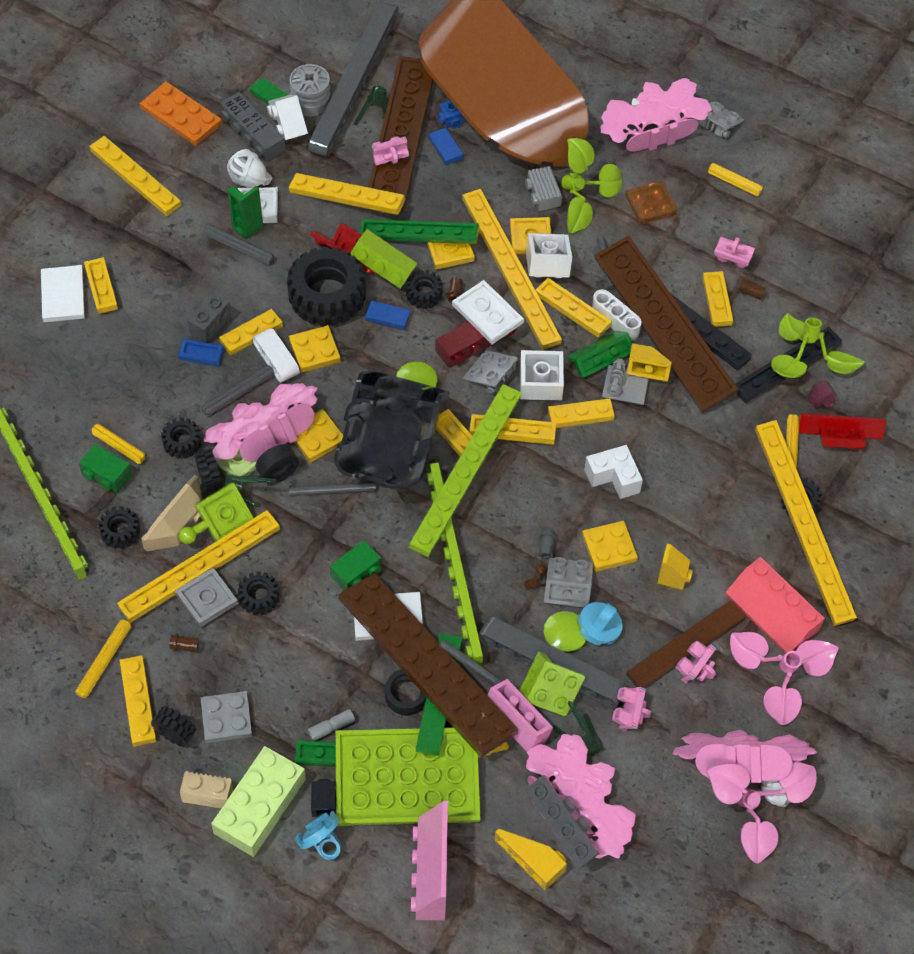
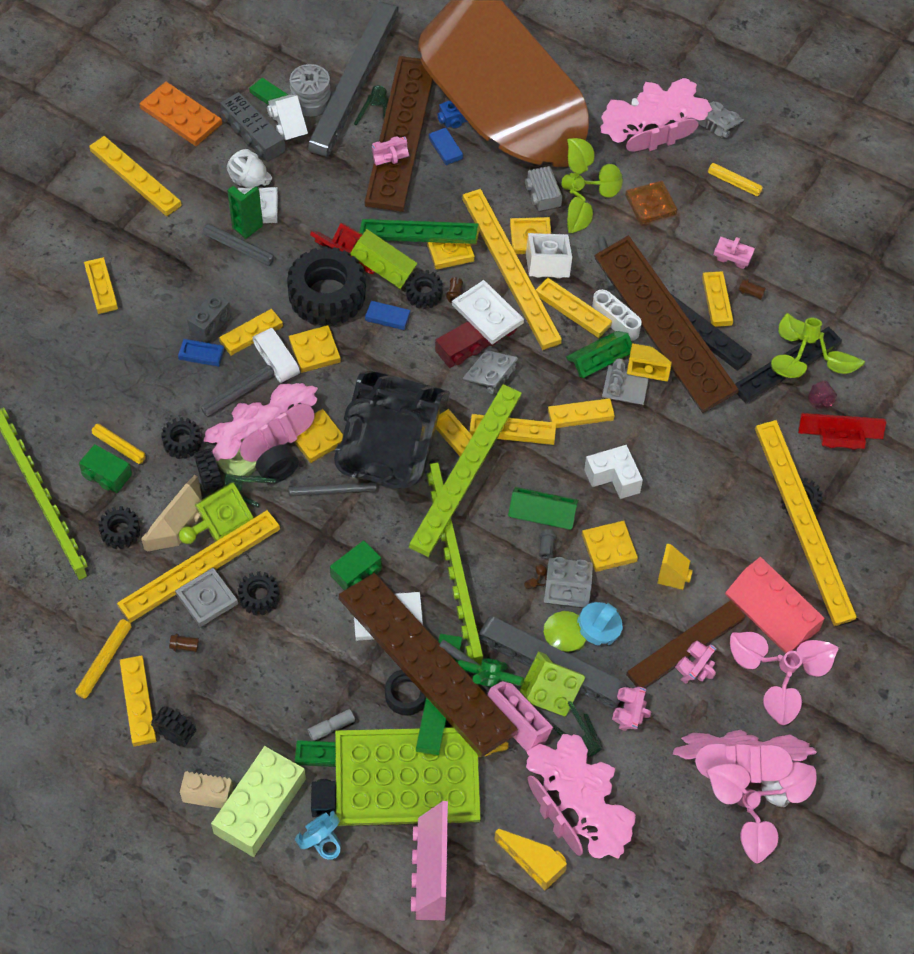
white tile [41,265,85,322] -> none
light grey plate [201,691,252,743] -> none
yellow plate [288,173,405,215] -> none
lime dish [396,362,437,387] -> none
white brick [520,350,564,400] -> none
dark grey bracket [526,775,599,868] -> none
yellow axle [786,414,799,467] -> none
none -> green bar [458,659,524,687]
none -> green panel [508,487,579,530]

